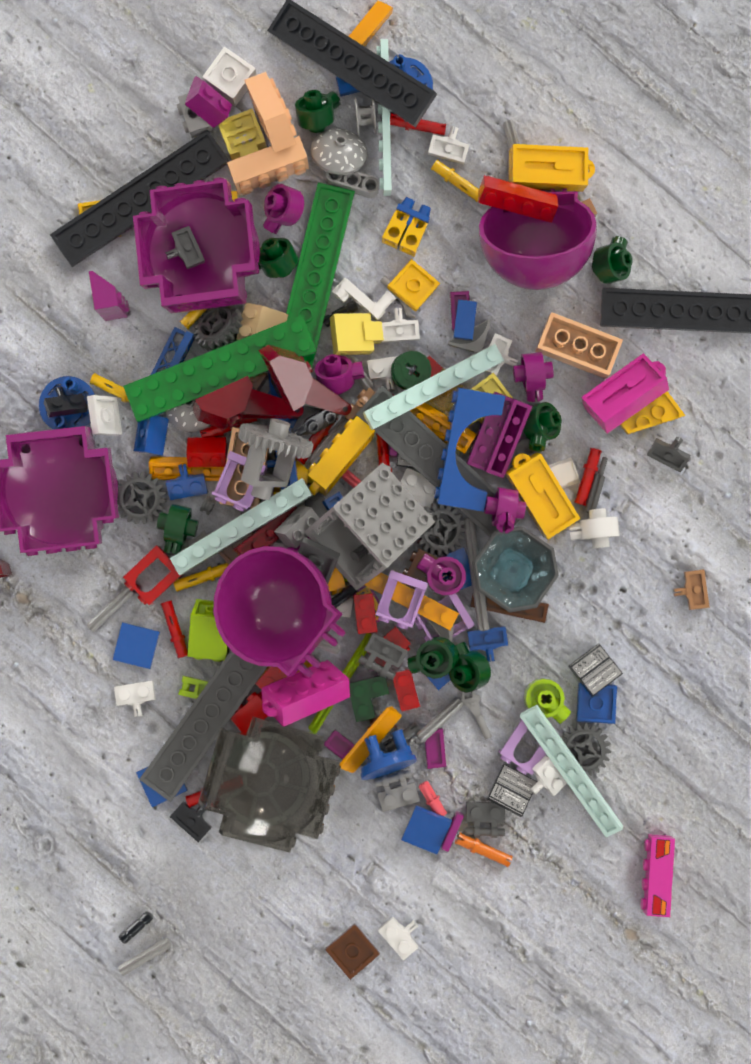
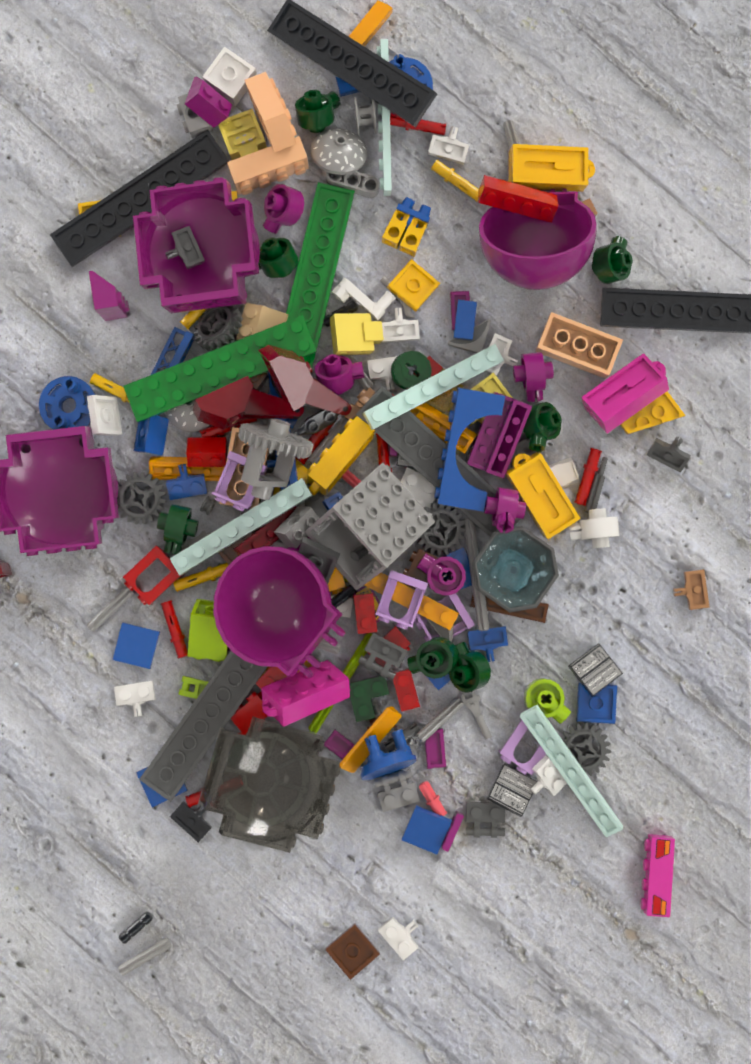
black plate [44,387,88,418] -> none
orange pin [455,832,513,867] -> none

